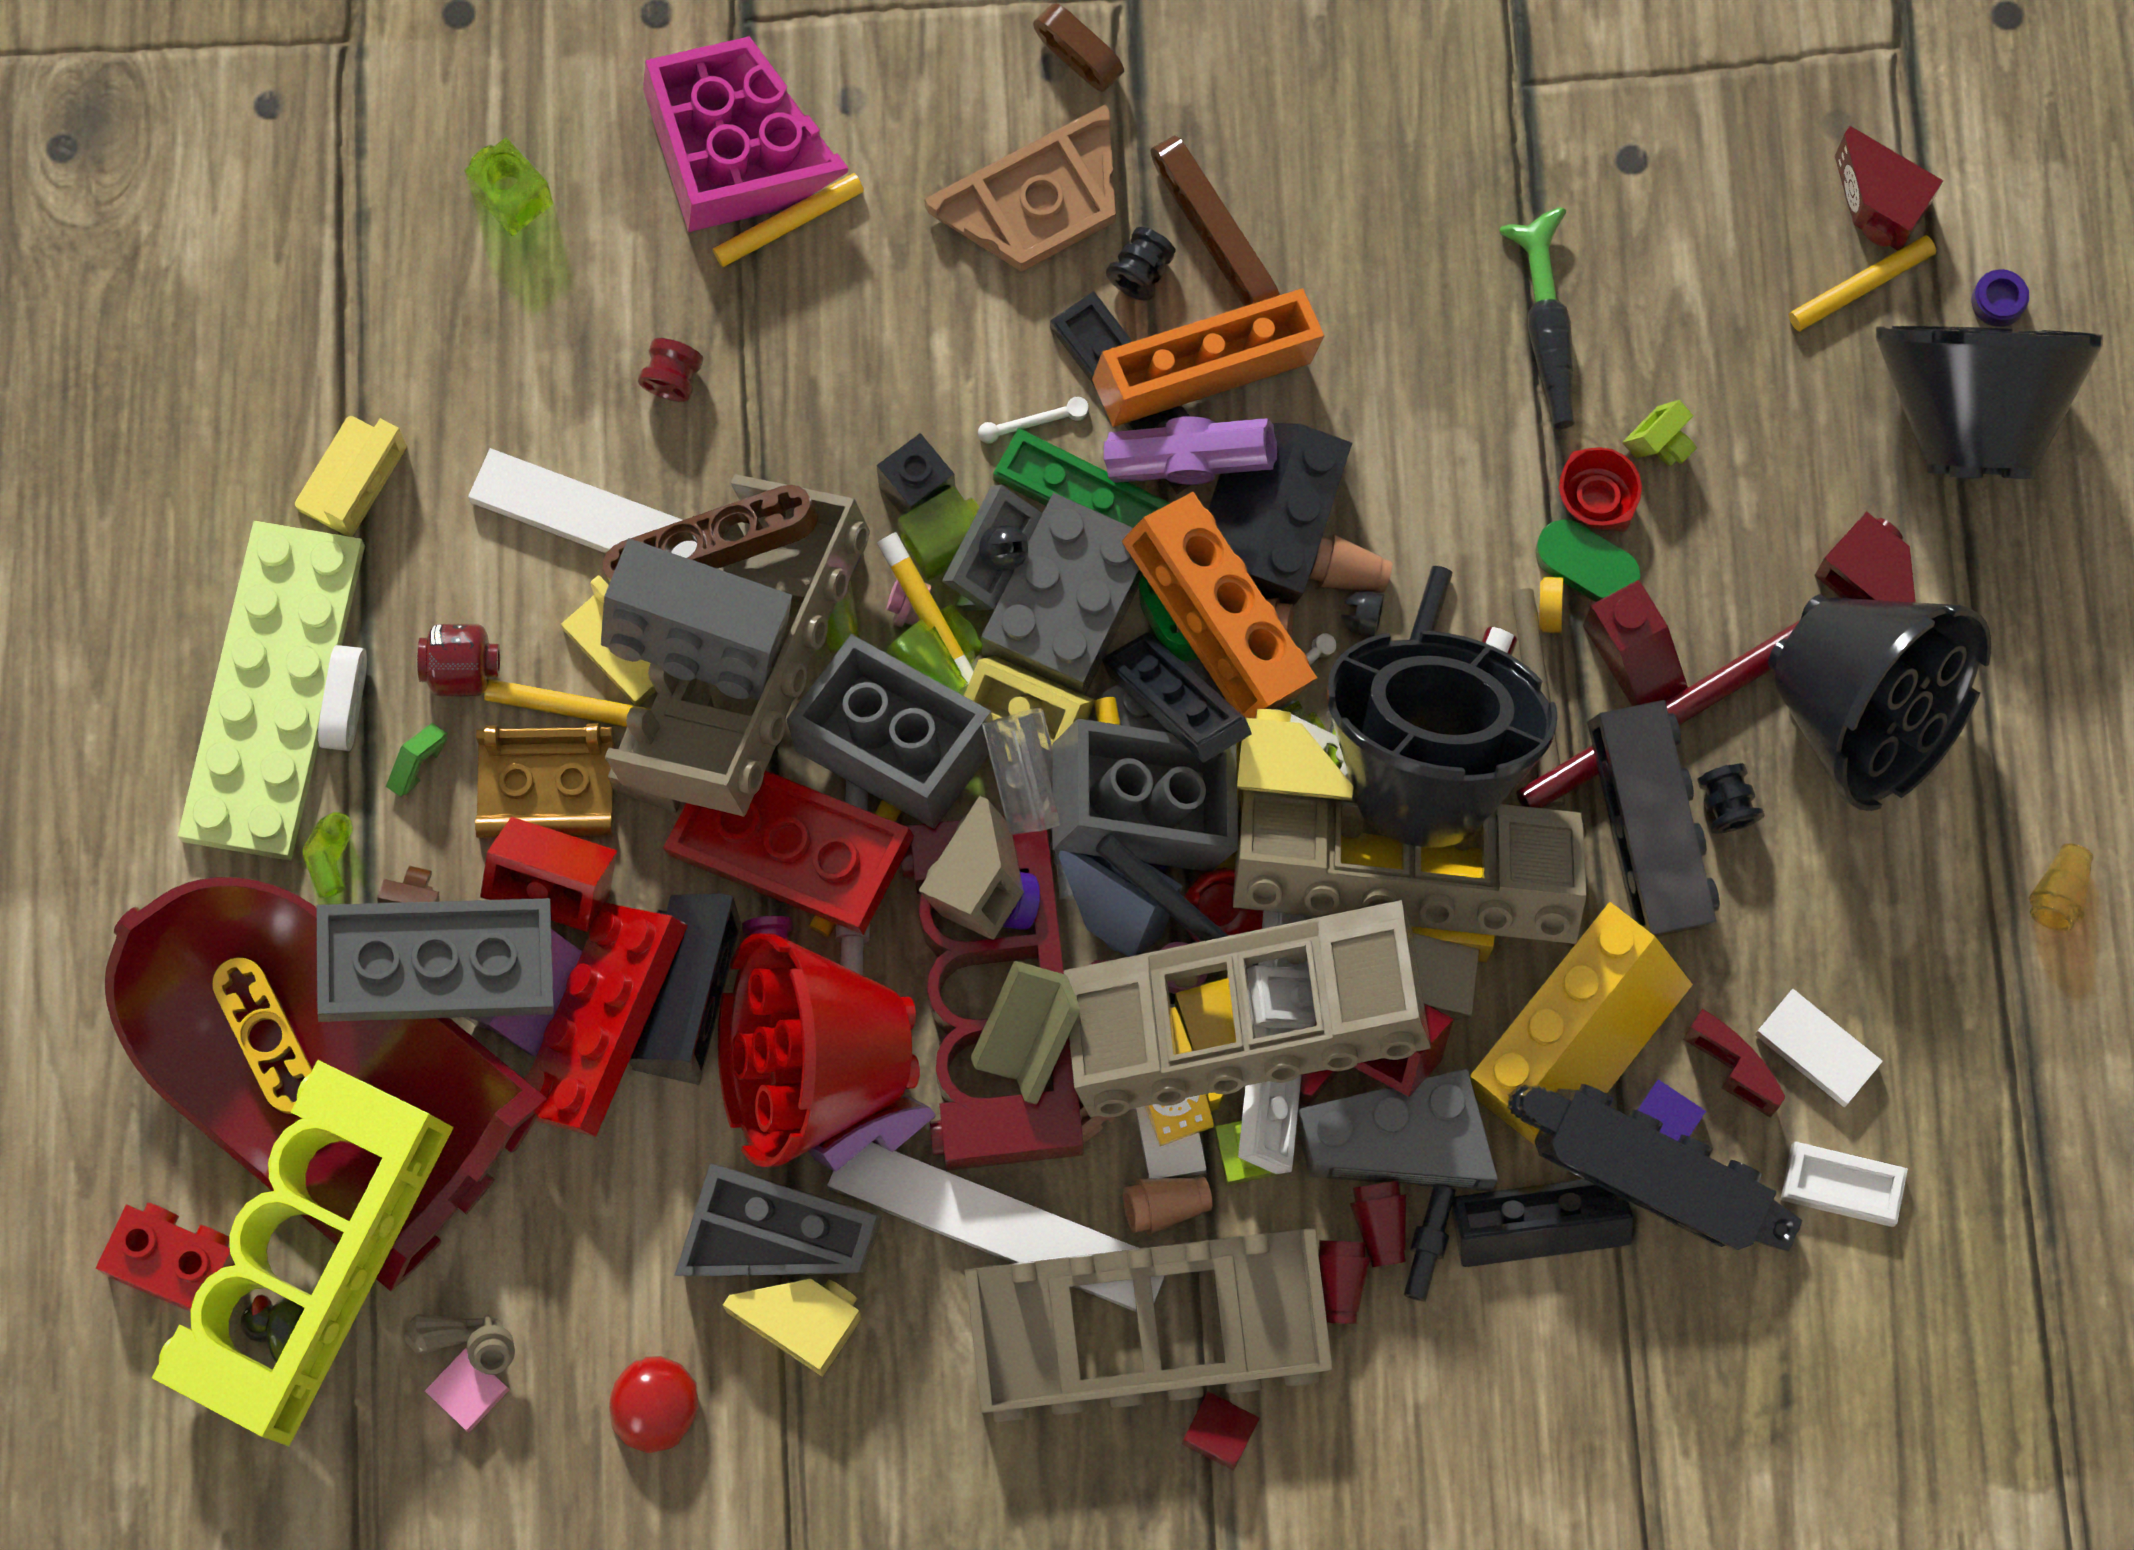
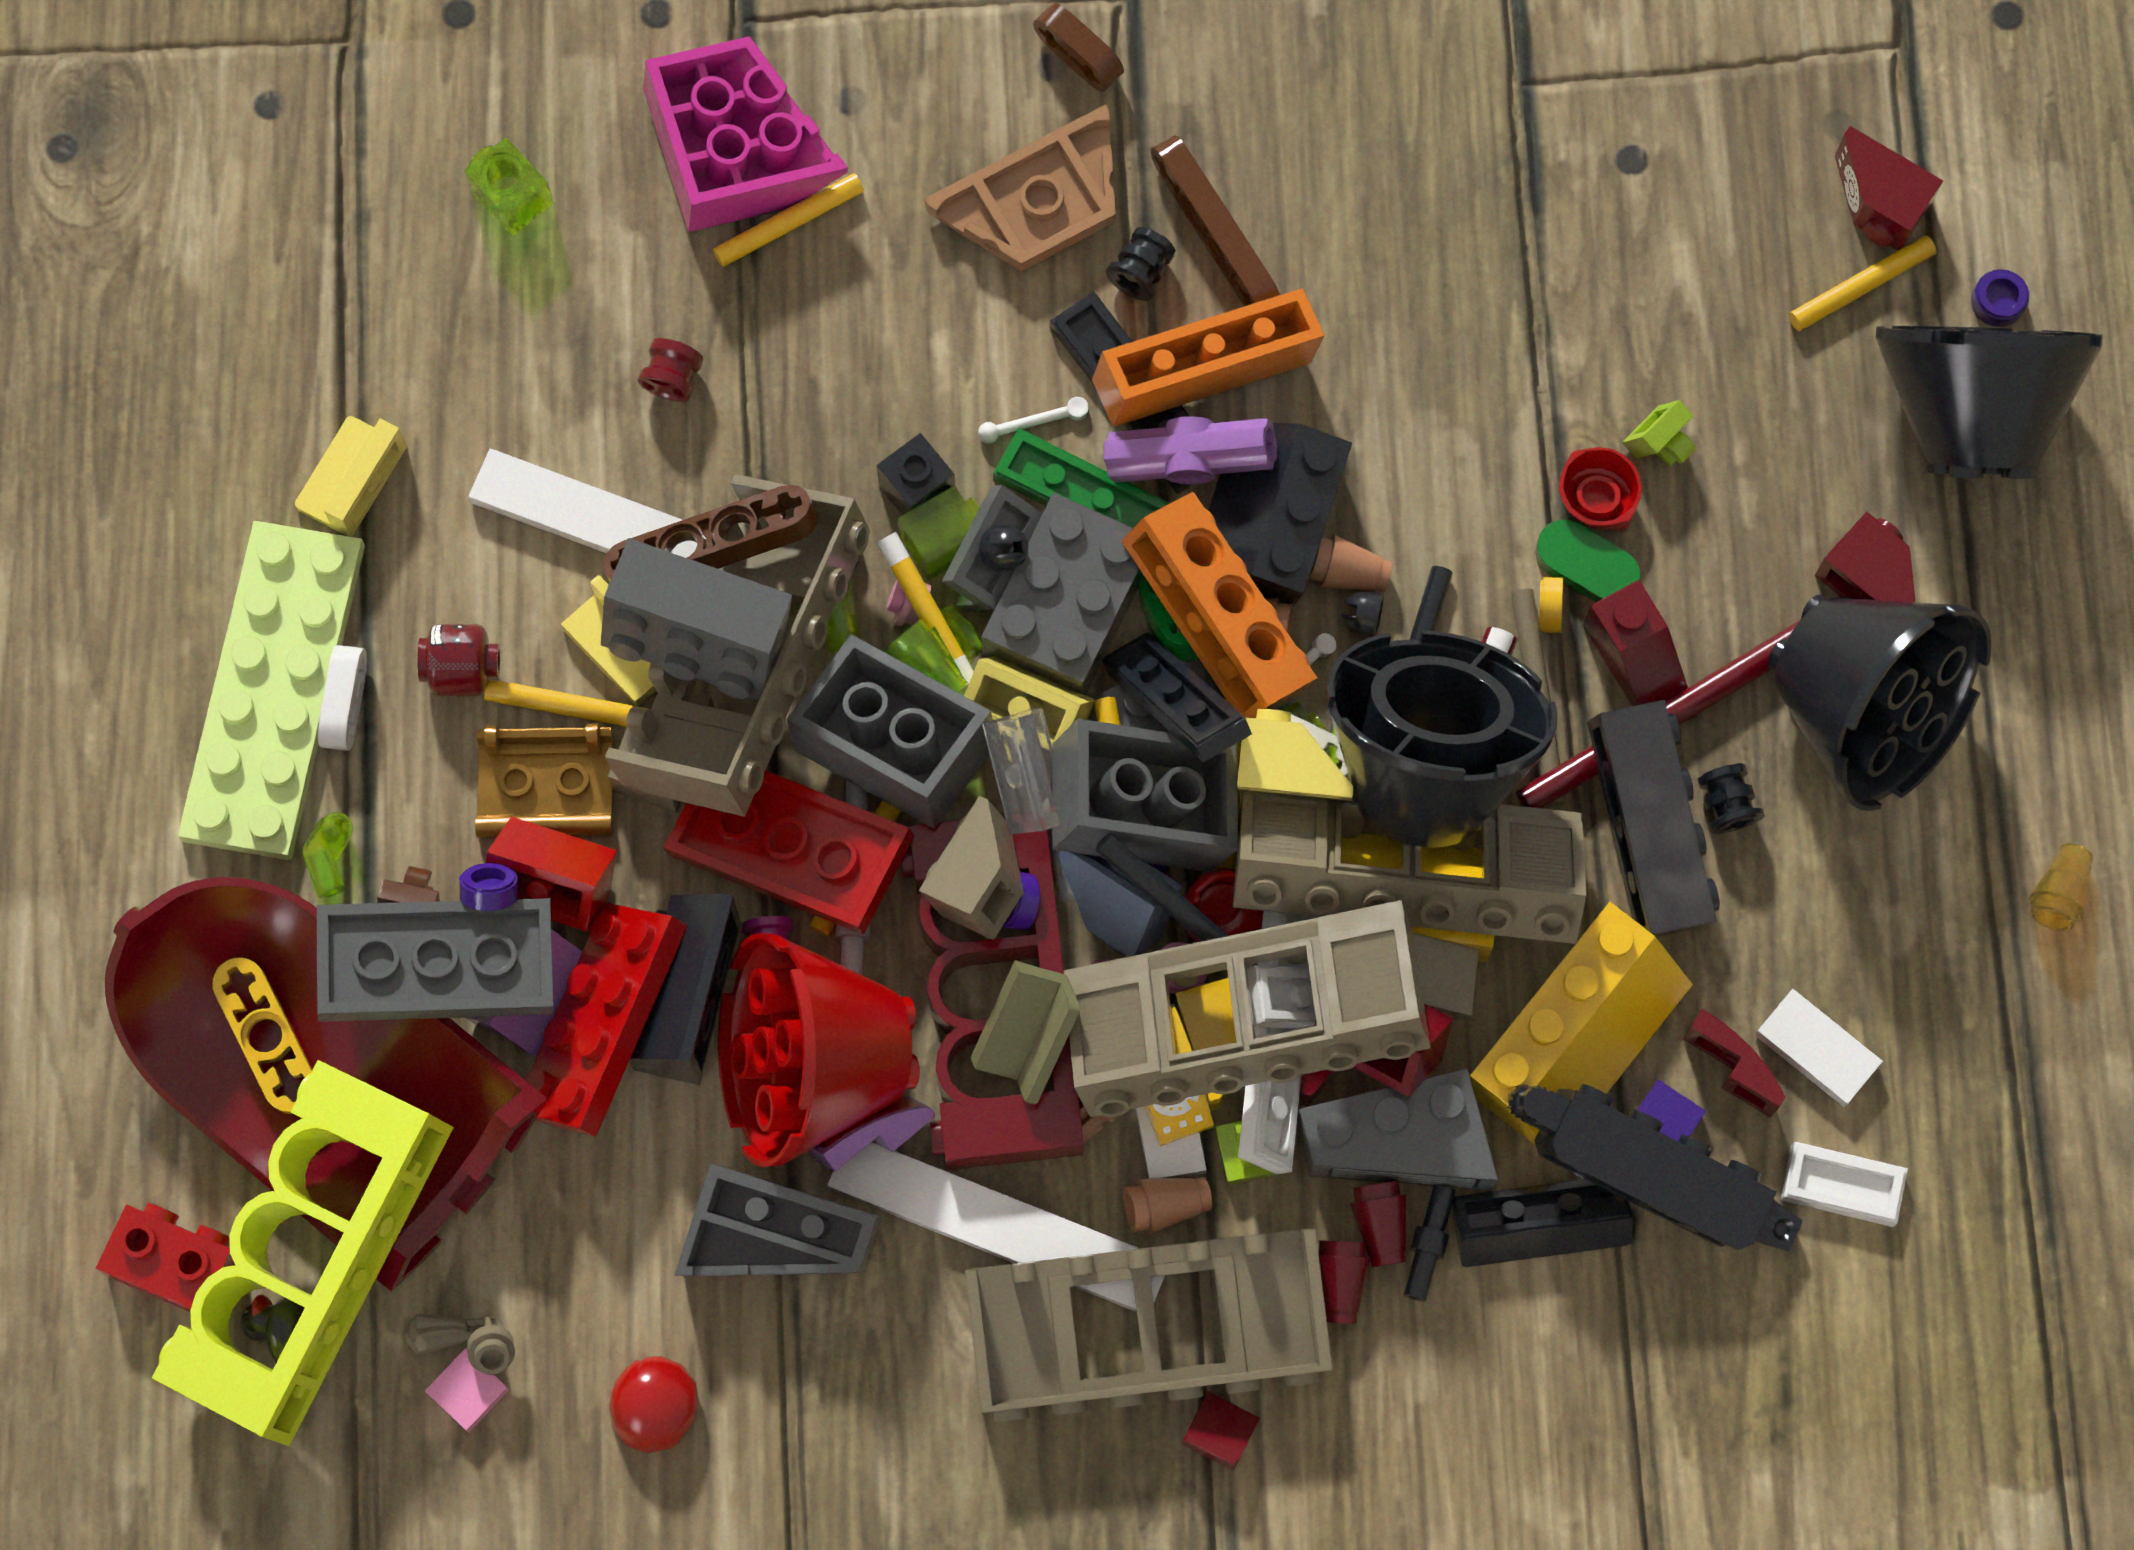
bright green tile [385,723,448,797] -> none
light yellow slope [723,1279,862,1377] -> none
black piece [1499,207,1575,429] -> none
none -> dark purple tile [459,863,518,911]

